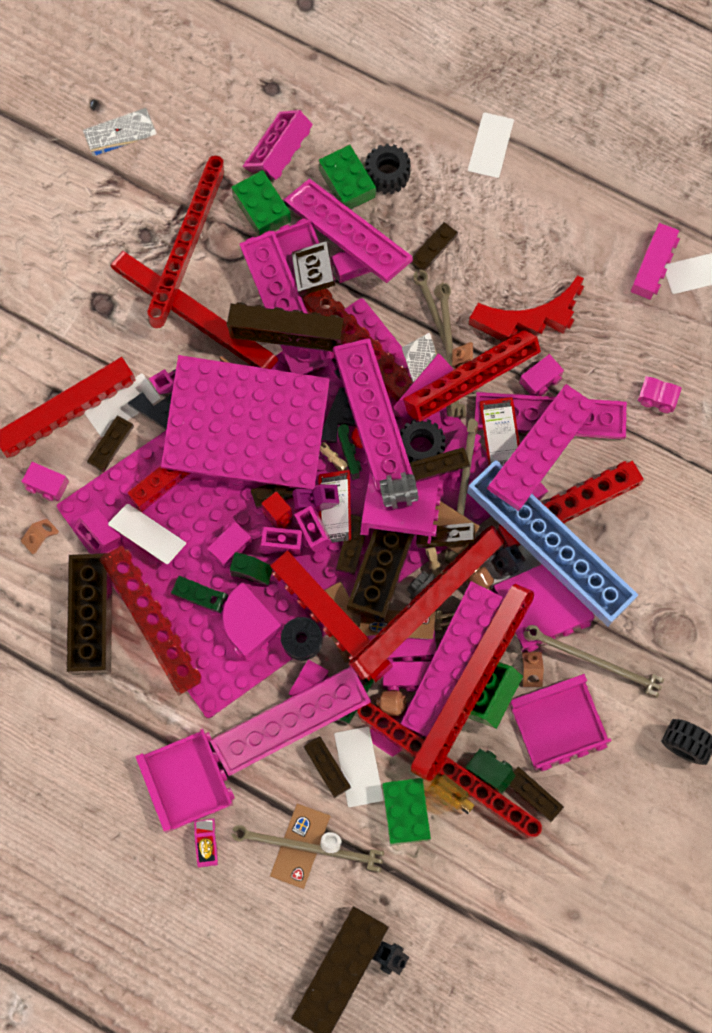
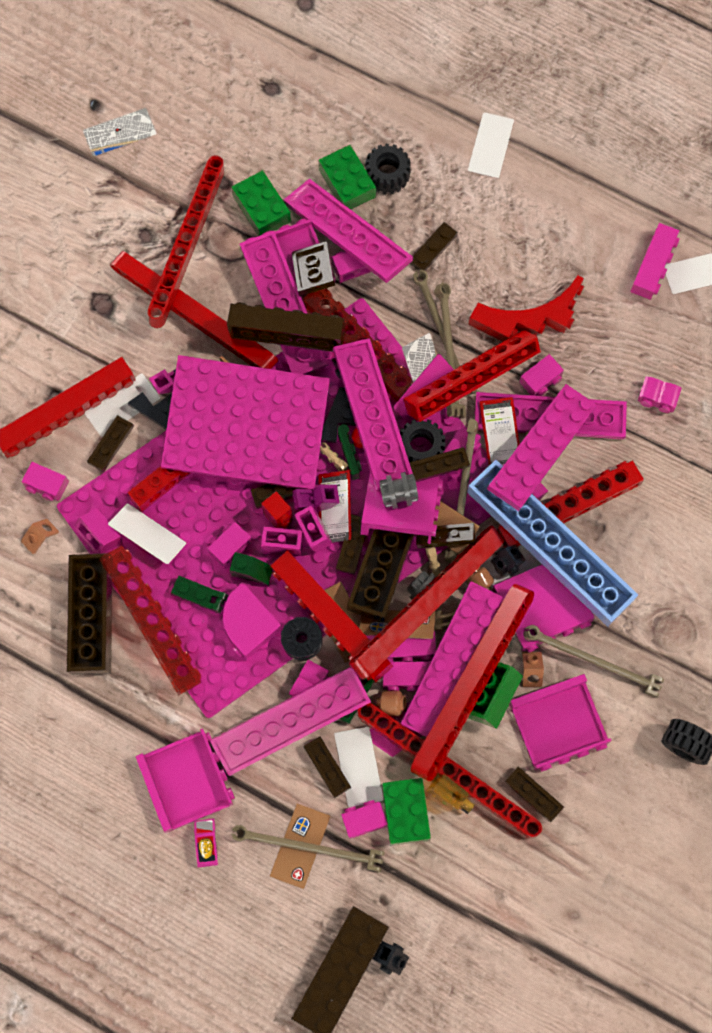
dark pink slope [242,110,313,180] -> none
white tile [320,833,341,853] -> none
nougat bracket [452,342,473,368] -> none
dark green brick [466,749,516,794] -> none
none -> dark pink brick [341,800,388,839]

